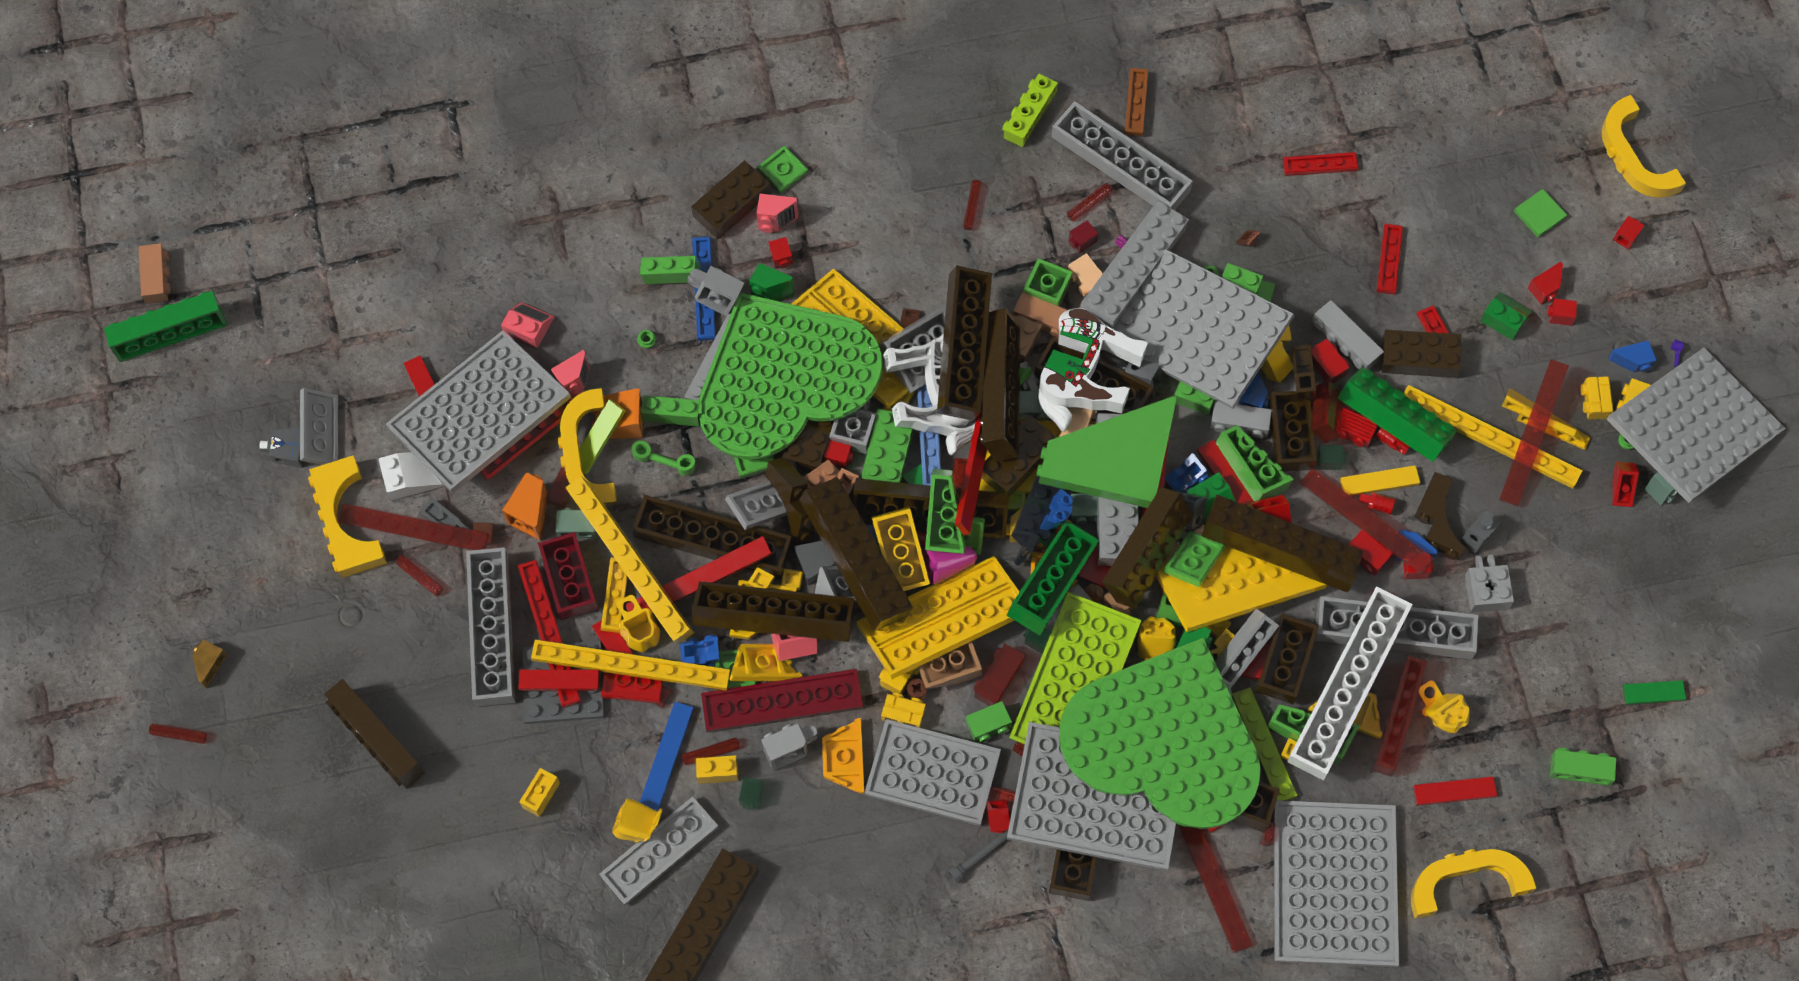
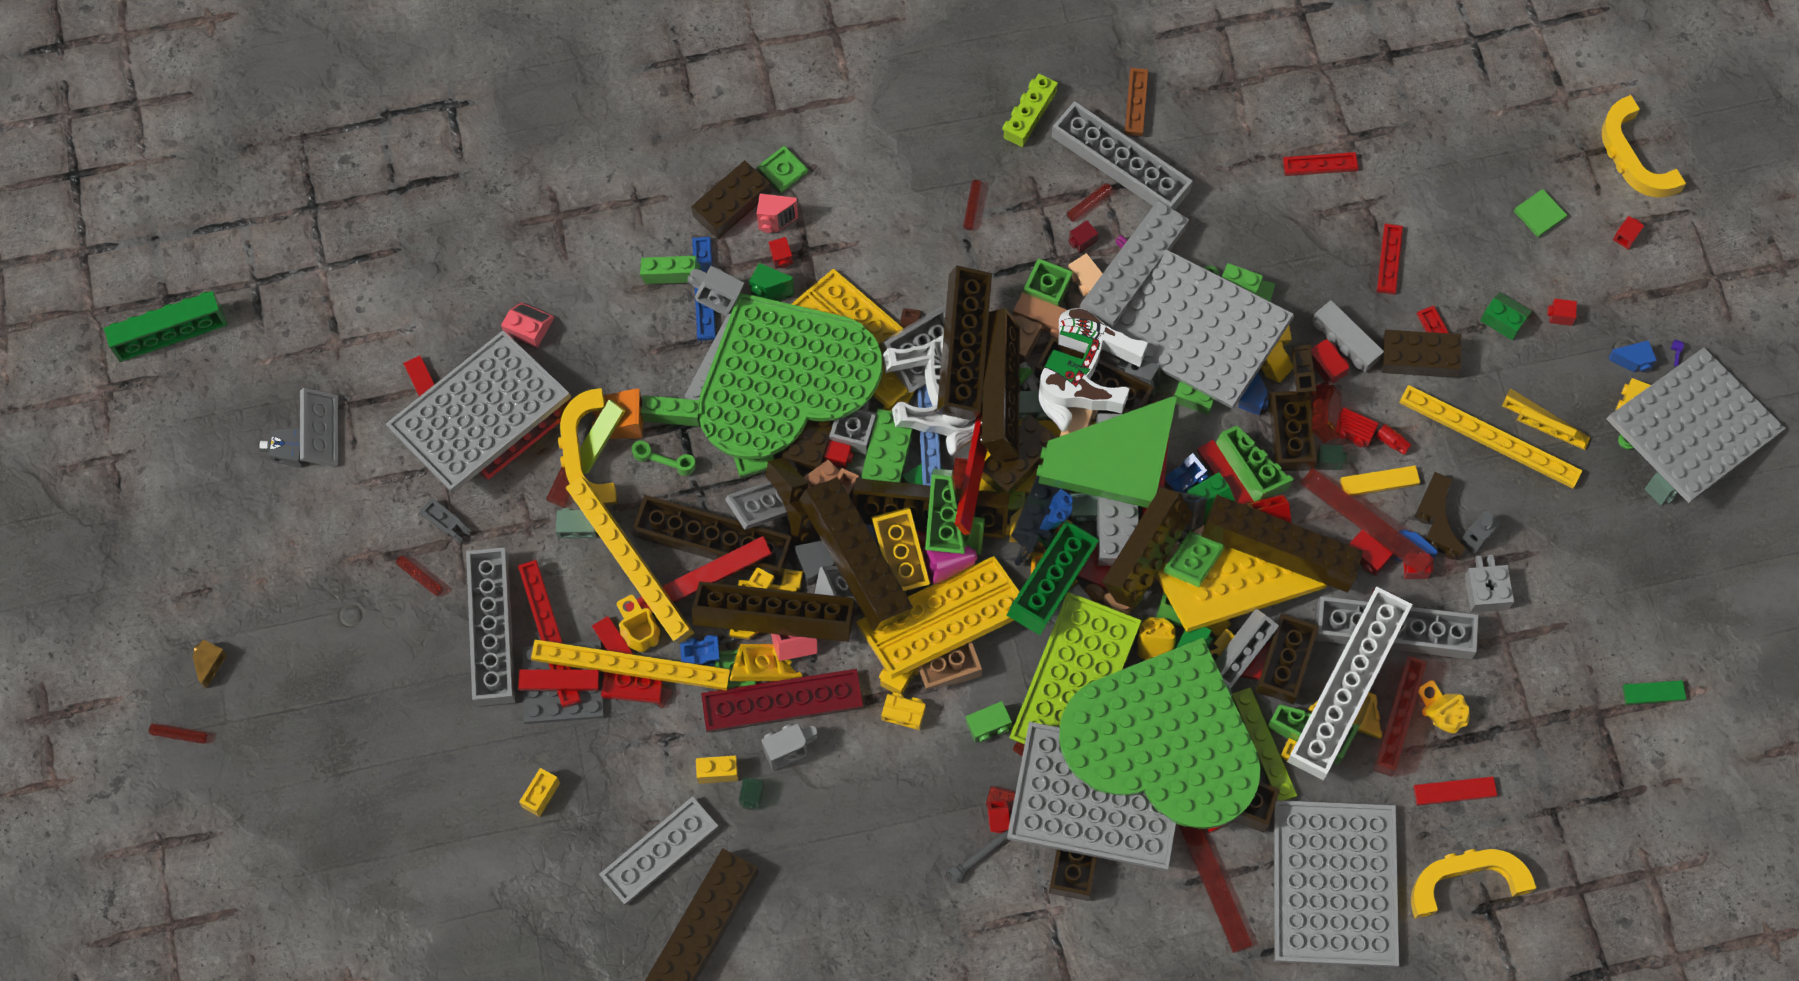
nougat brick [139,243,171,304] -> none
yellow arch [308,455,387,578] -> none
dark brown brick [324,679,425,789] -> none
clear red tile [338,504,489,550] -> none
white slope [378,452,444,501] -> none
copper slope [472,522,493,543] -> none
orange slope [502,472,548,541] -> none
dark red brick [538,532,598,620] -> none
coral slope [551,350,590,400] -> none
yellow tile [601,557,628,633] -> none
yellow piece [612,799,662,843] -> none
bright green plate [637,330,656,348] -> none
blue tile [640,702,694,812] -> none
clear red axle [682,737,740,765] -> none
light orange wing [822,718,864,794] -> none
light grey plate [864,719,1001,826] -> none
copper wheel [907,679,927,700] -> none
clear red brick [973,643,1025,706] -> none
clear green brick [1023,628,1051,655] -> none
light grey brick [1210,401,1271,438] -> none
copper slope [1236,230,1260,247] -> none
clear red tile [1260,822,1276,846] -> none
green brick [1338,367,1458,462] -> none
red hinge [1359,492,1395,515] -> none
clear red tile [1499,359,1569,506] -> none
red slope [1528,261,1563,305] -> none
bright green brick [1550,748,1616,786] -> none
yellow brick [1580,377,1614,420] -> none
red slope [1612,461,1639,507] -> none

